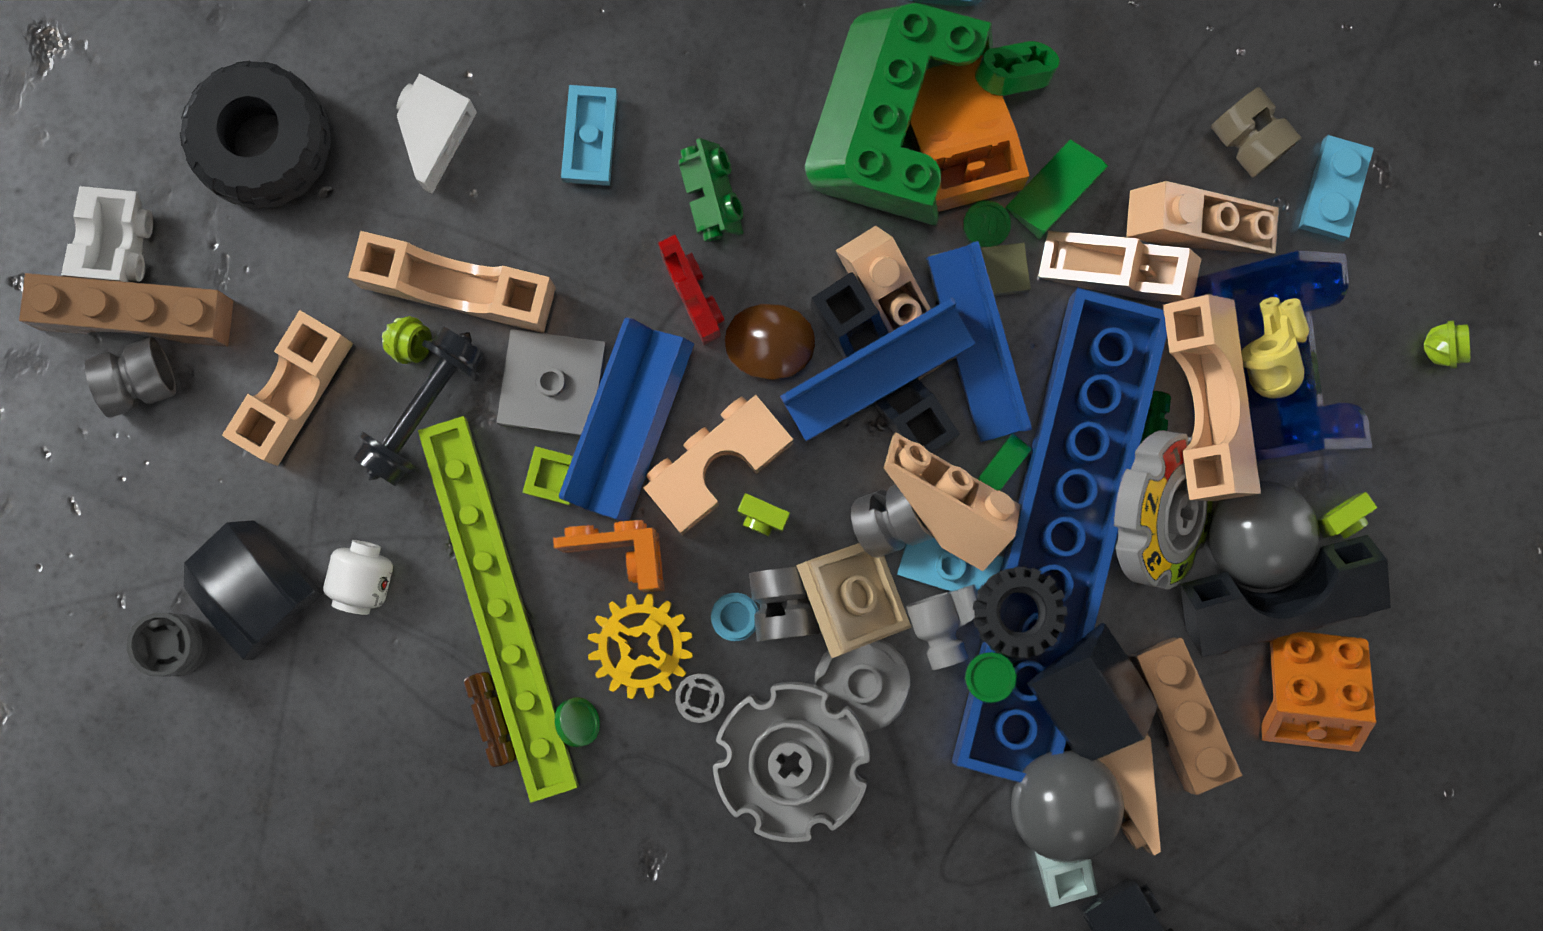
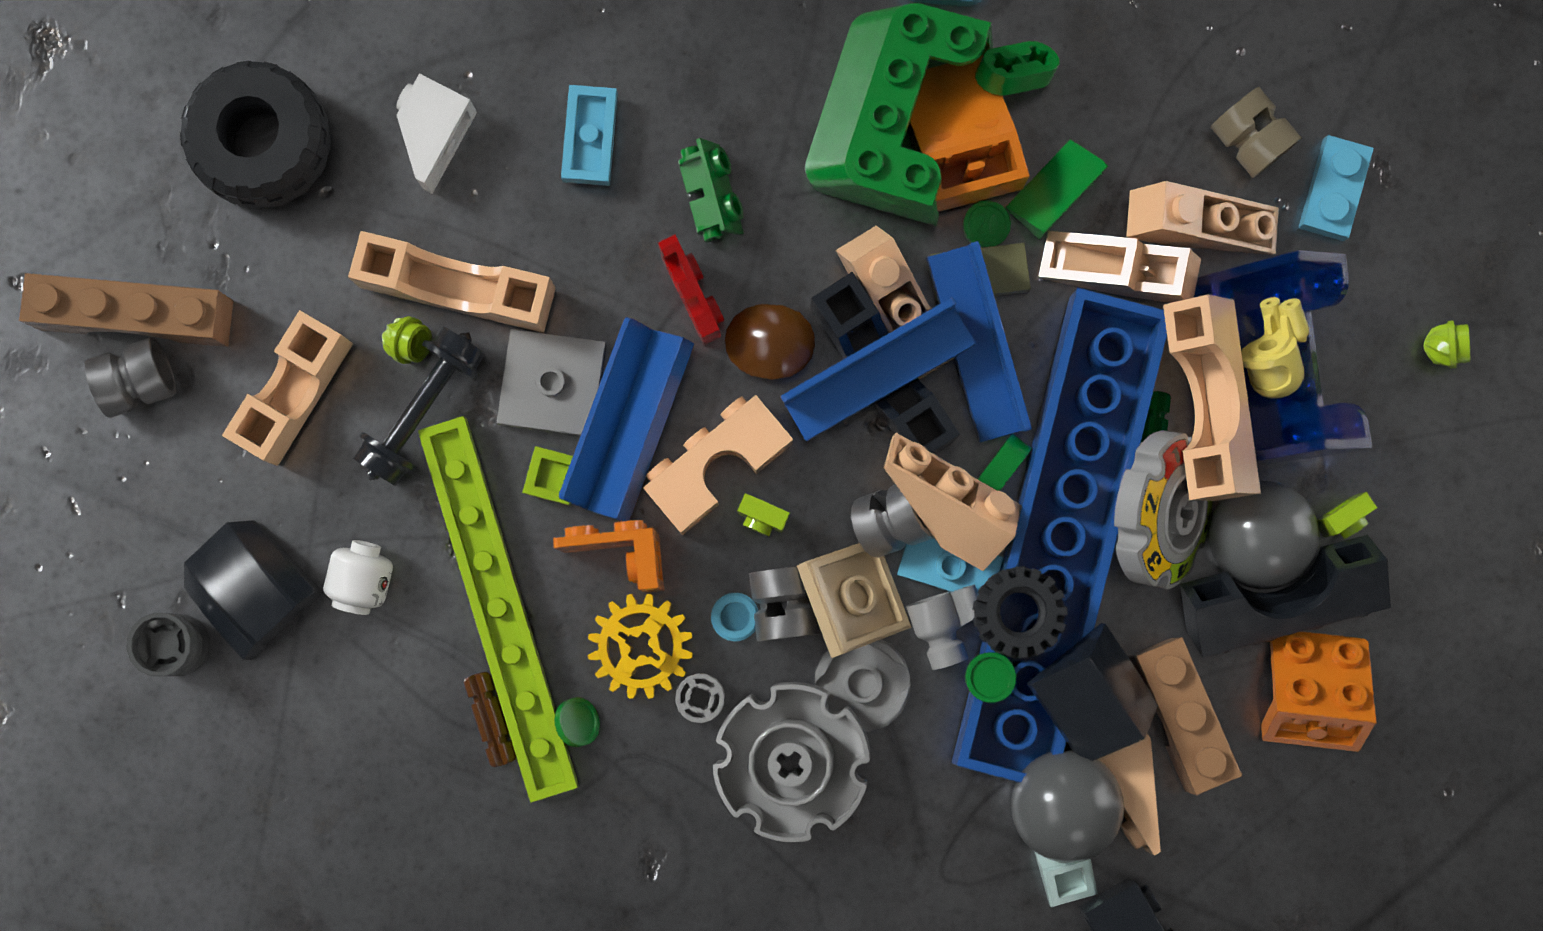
white cylinder [61,186,153,282] -> none

